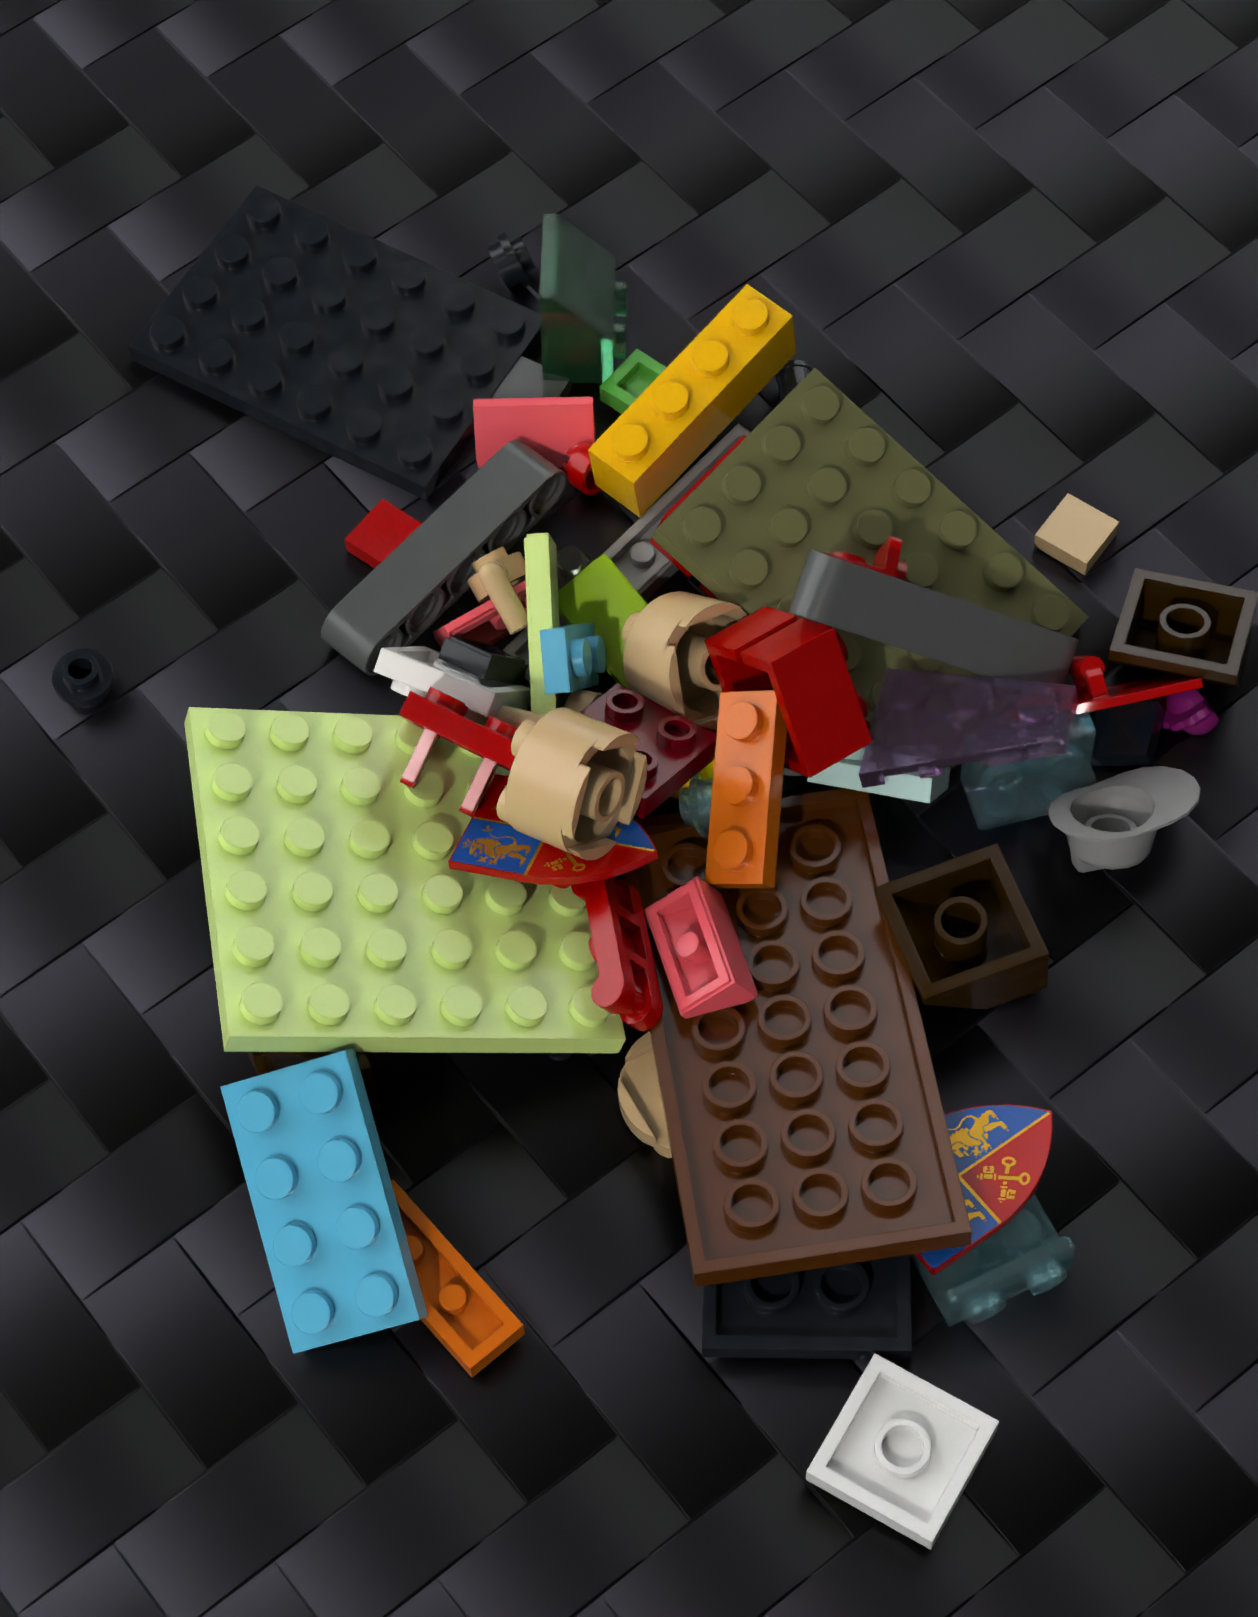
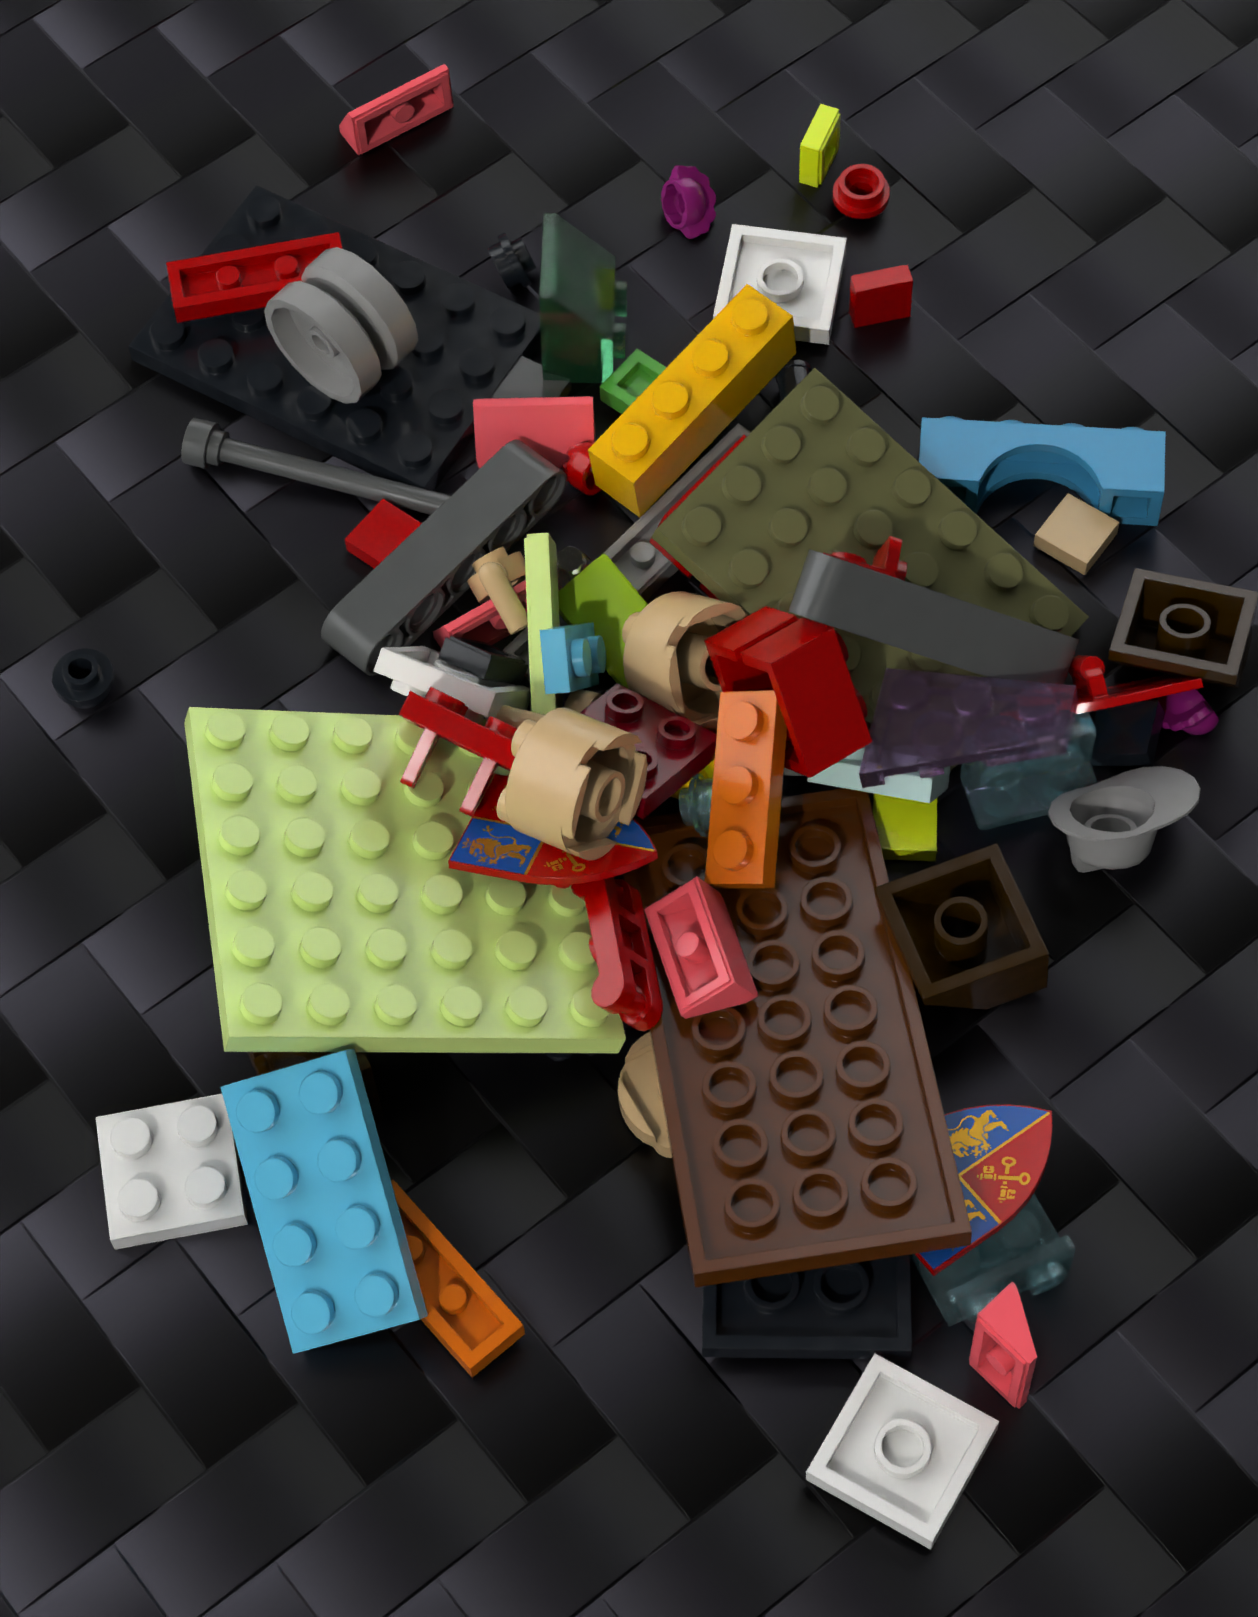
none -> white plate [96,1094,248,1250]
none -> red plate [166,232,343,323]
none -> dark grey piece [181,417,451,515]
none -> light grey wheel [264,247,418,404]
none -> coral slope [339,64,454,155]
none -> magenta piece [661,165,716,239]
none -> white plate [713,224,847,345]
none -> neon yellow tile [799,104,841,188]
none -> red plate [833,164,890,219]
none -> red tile [849,265,913,328]
none -> neon yellow tile [872,793,937,861]
none -> dark azure arch [918,416,1166,526]
none -> coral slope [969,1282,1037,1409]

